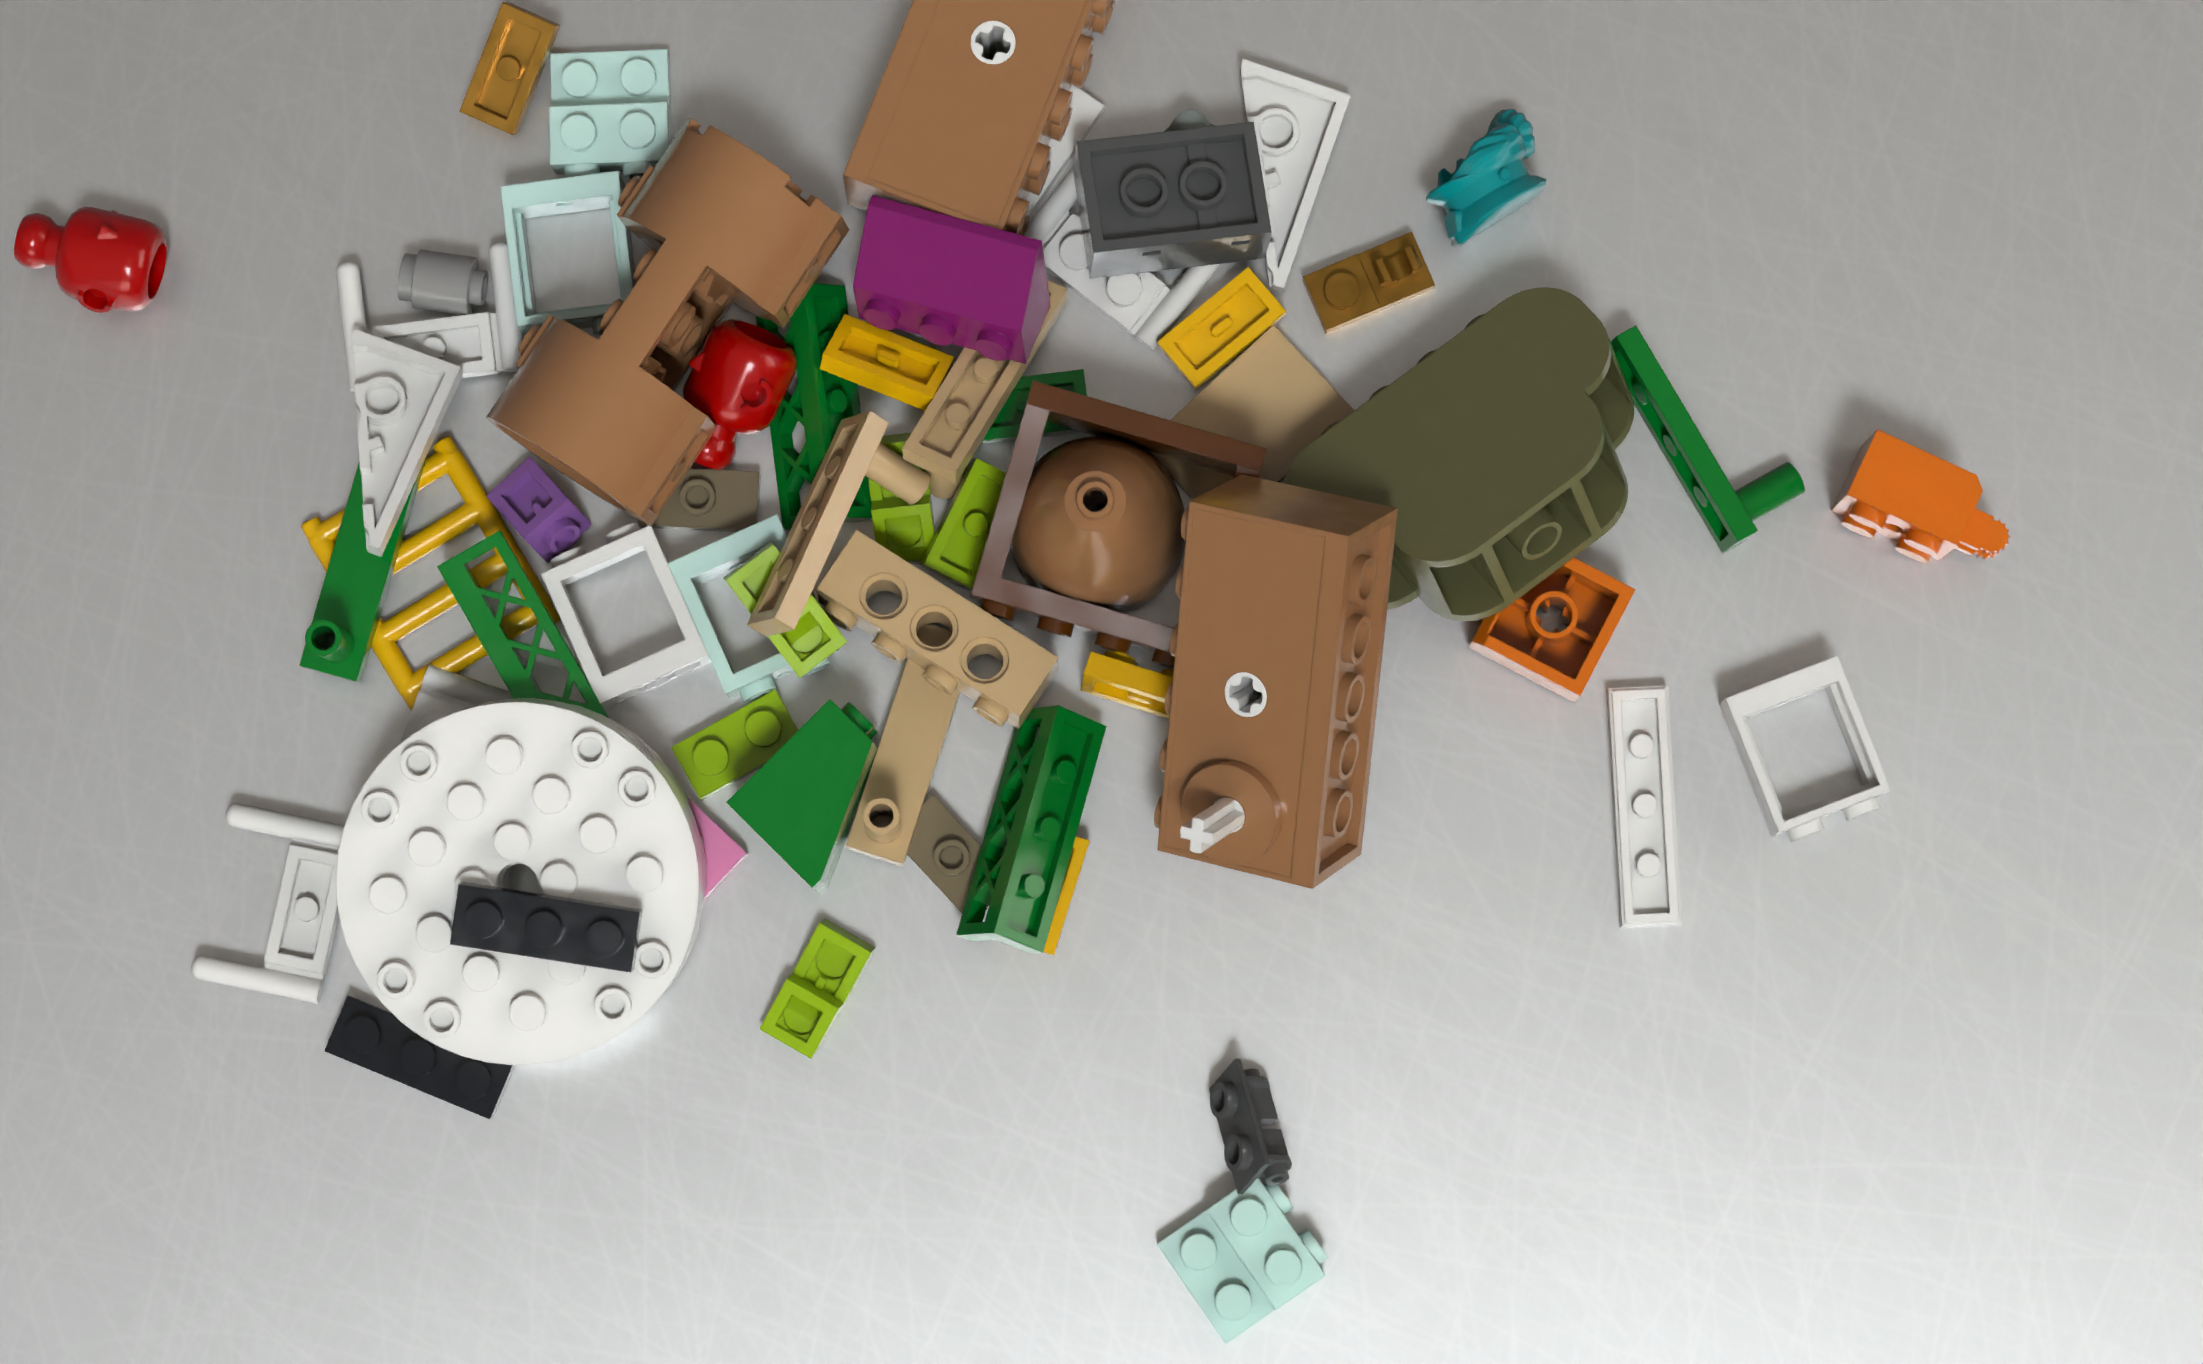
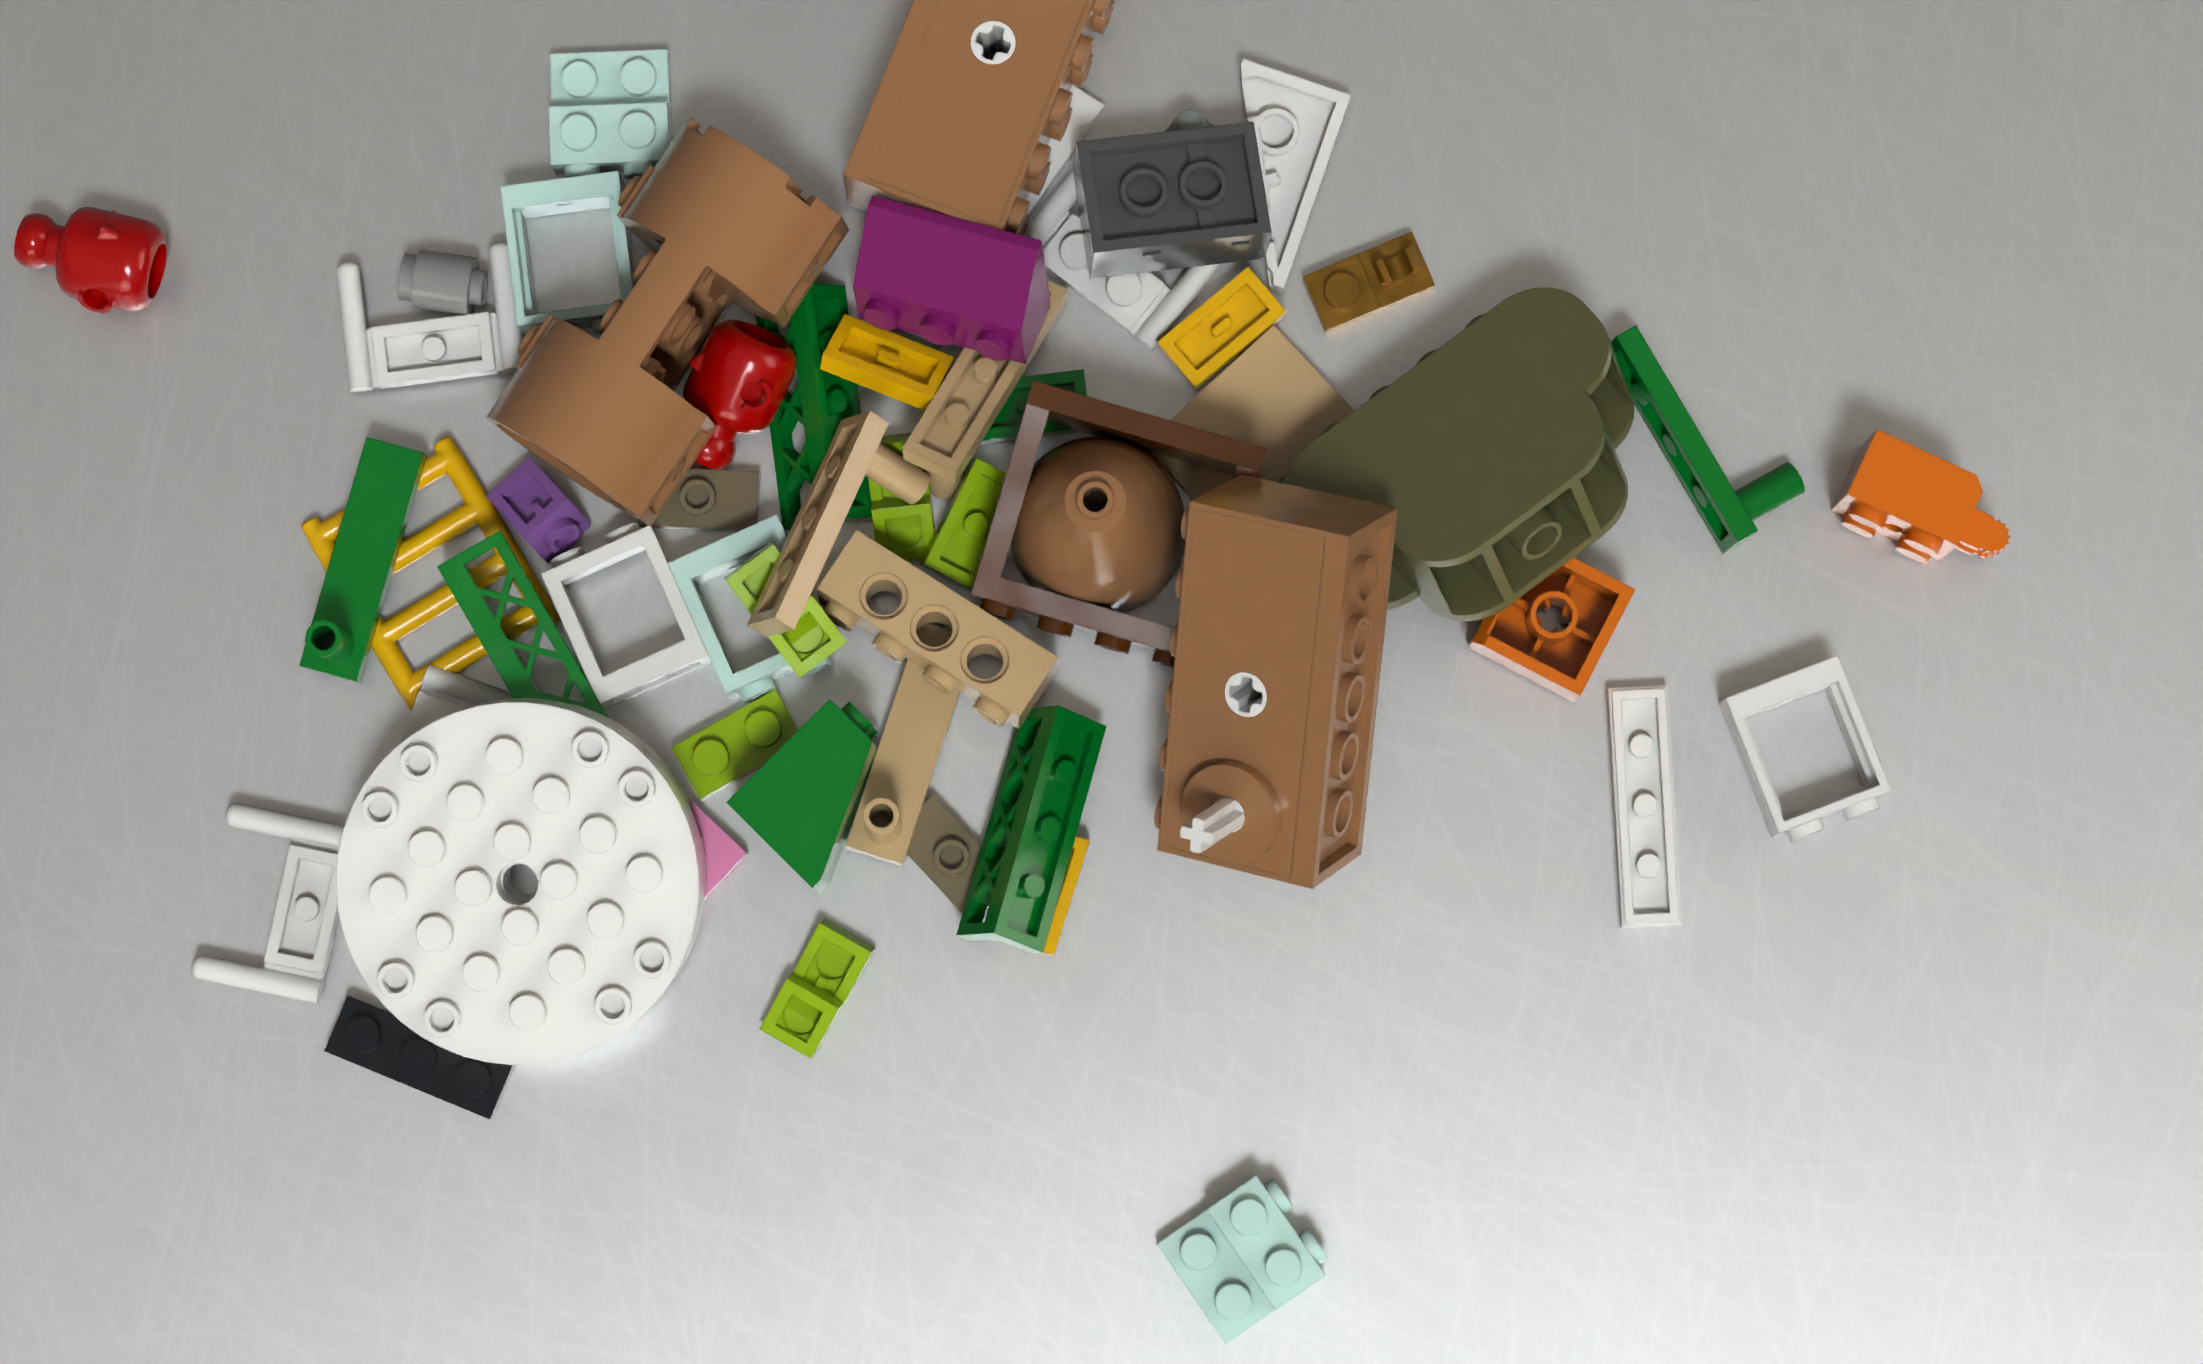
white wing [350,329,462,557] -> none
black plate [450,882,643,972] -> none
pearl gold plate [459,1,561,135] -> none
yellow plate [1080,651,1174,719] -> none
dark grey hinge [1209,1058,1292,1194] -> none
teal piece [1426,109,1547,247] -> none

